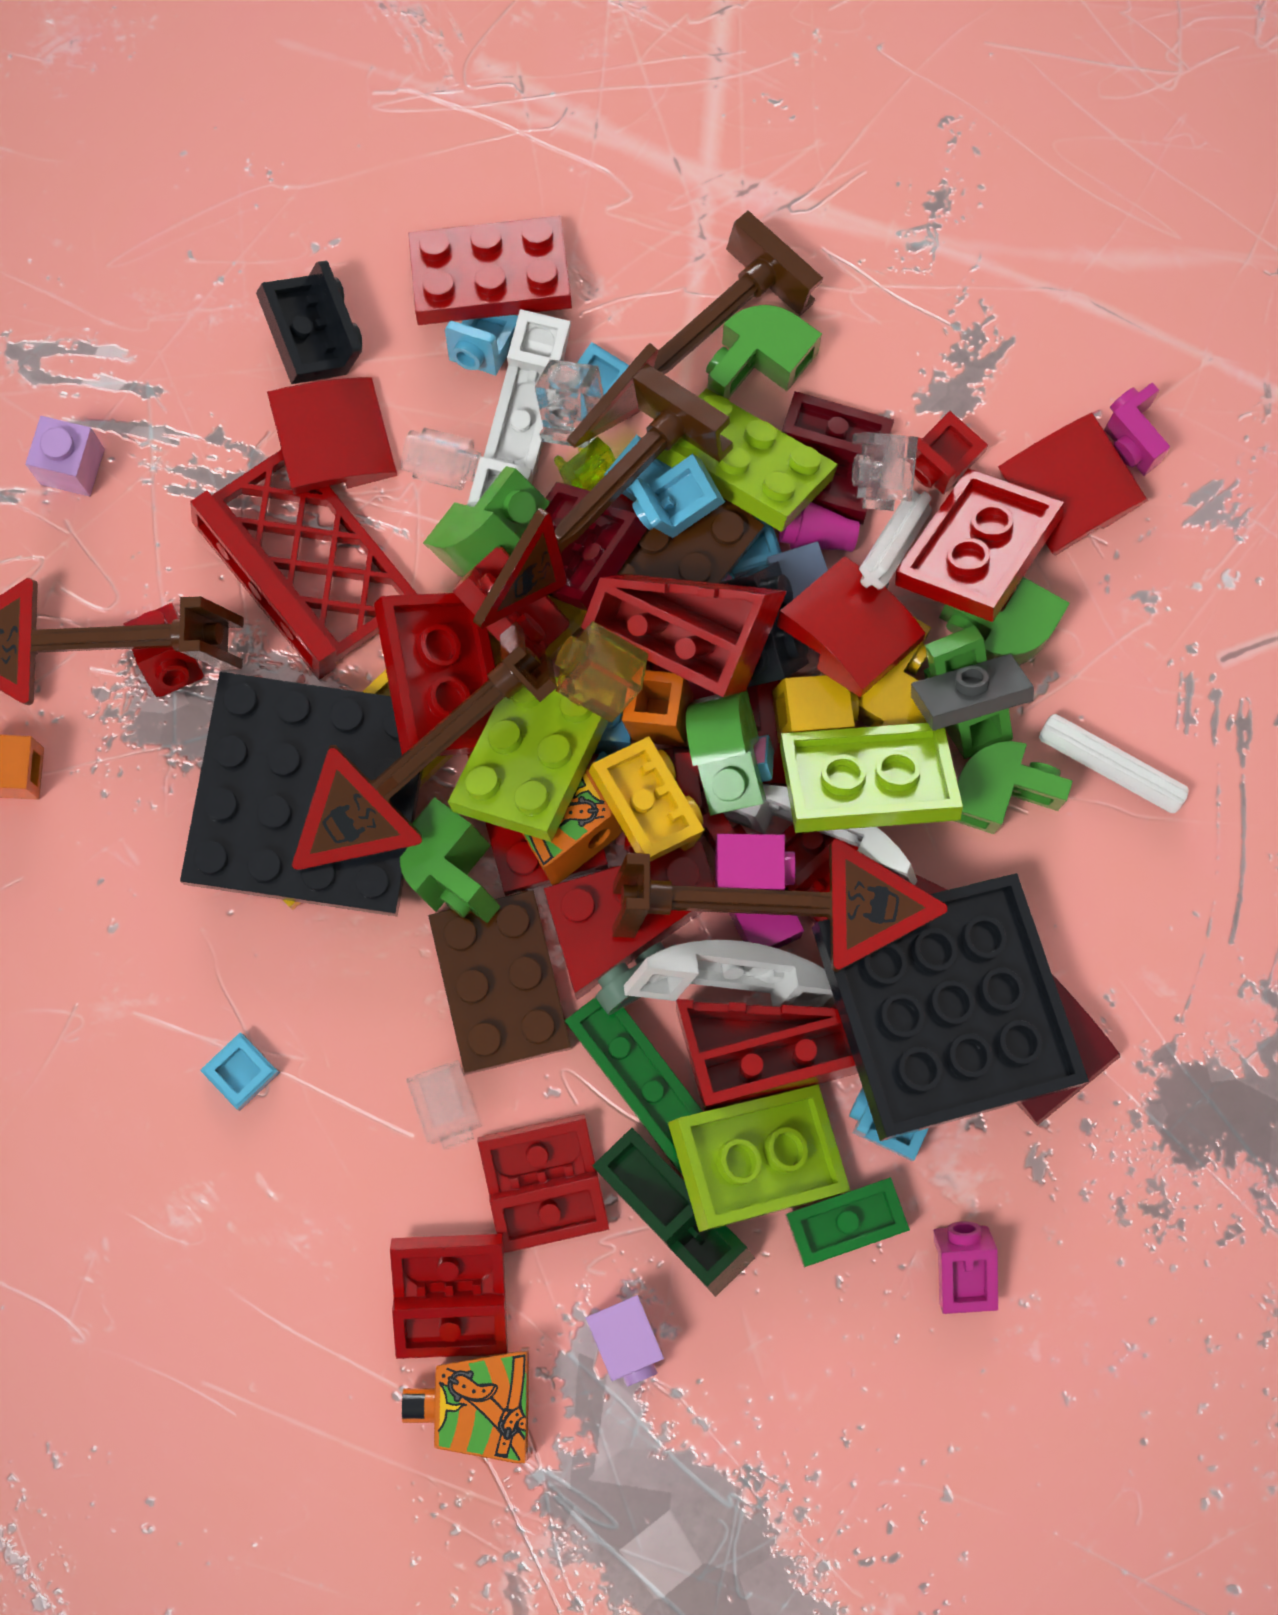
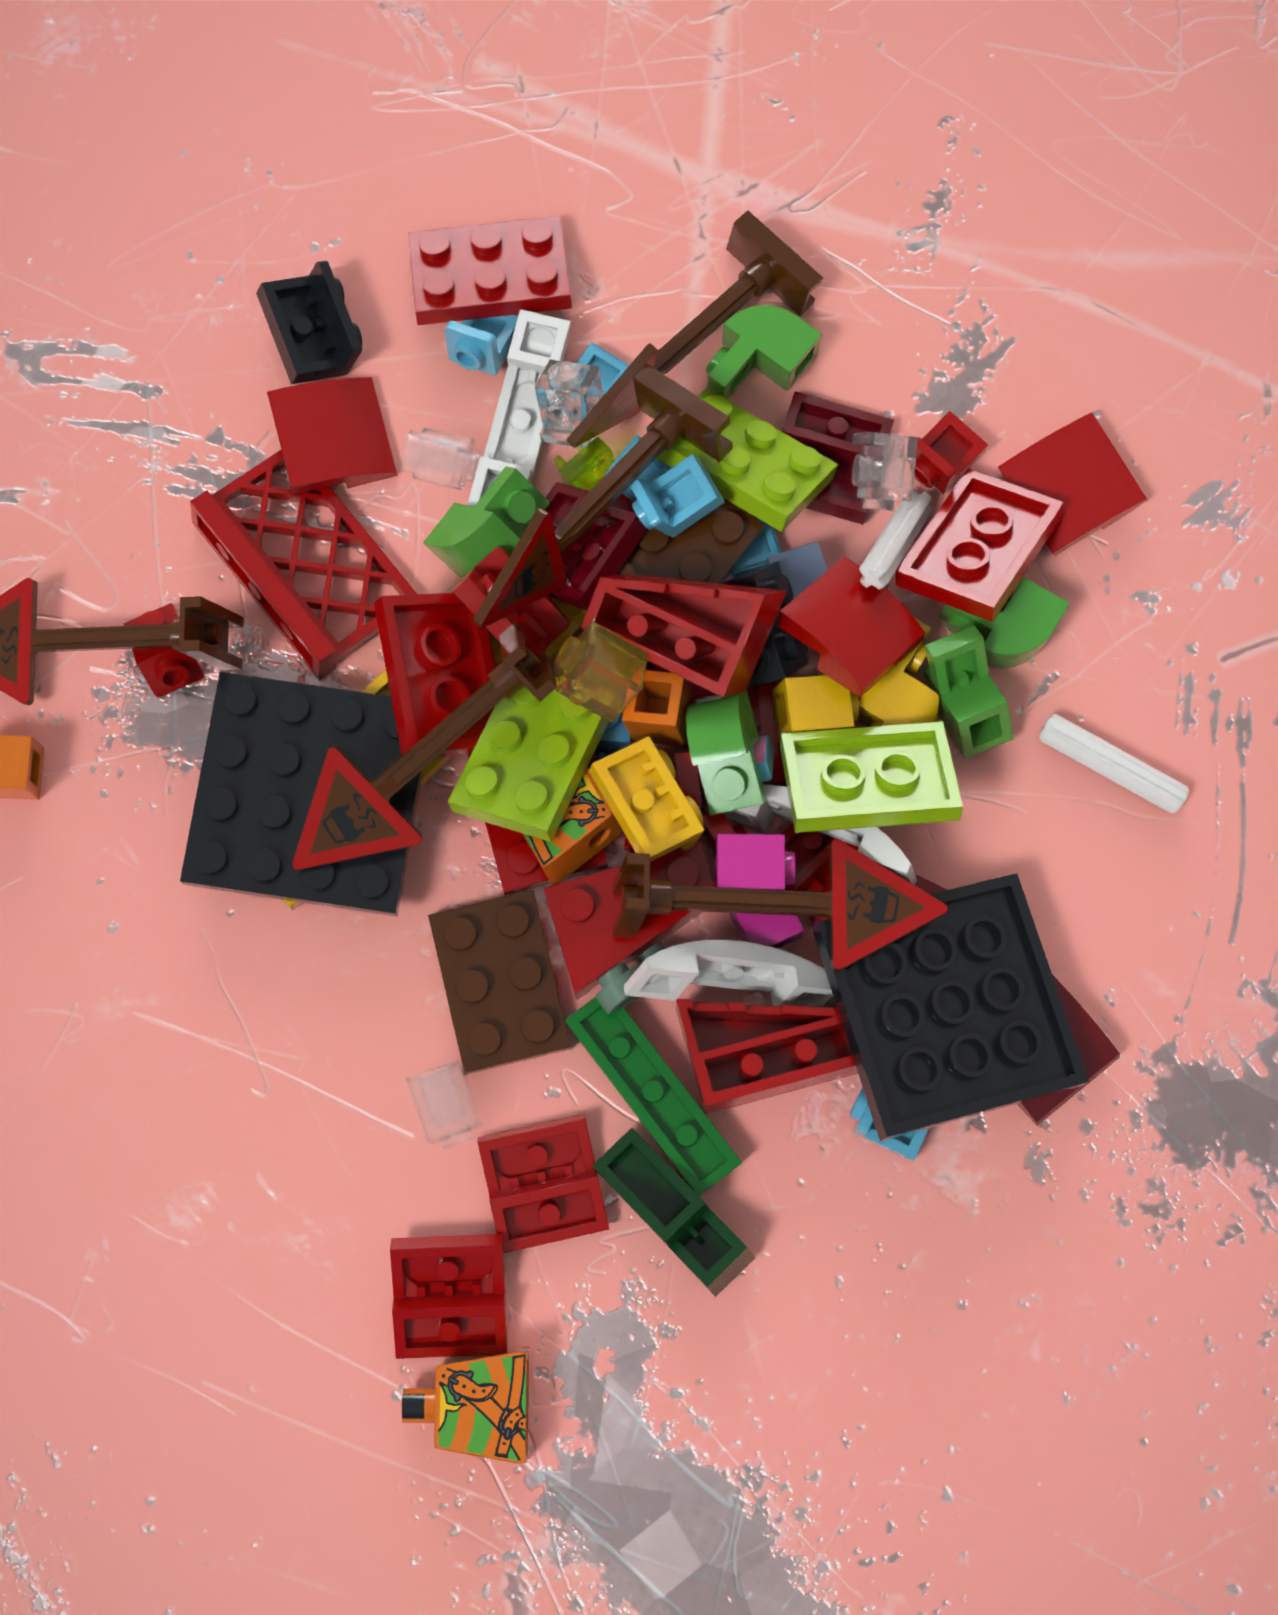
lavender brick [25,415,105,497] -> none
medium azure tile [200,1032,280,1111] -> none
bright green brick [400,797,501,923] -> none
lavender brick [585,1295,664,1387] -> none
lime plate [668,1084,851,1232] -> none
dark pink cone [779,502,860,552] -> none
green plate [785,1177,910,1267] -> none
dark grey plate [911,654,1034,731] -> none
dark pink bracket [933,1221,998,1314] -> none
bright green brick [954,741,1073,834] -> none
dark pink bracket [1104,382,1170,476] -> none

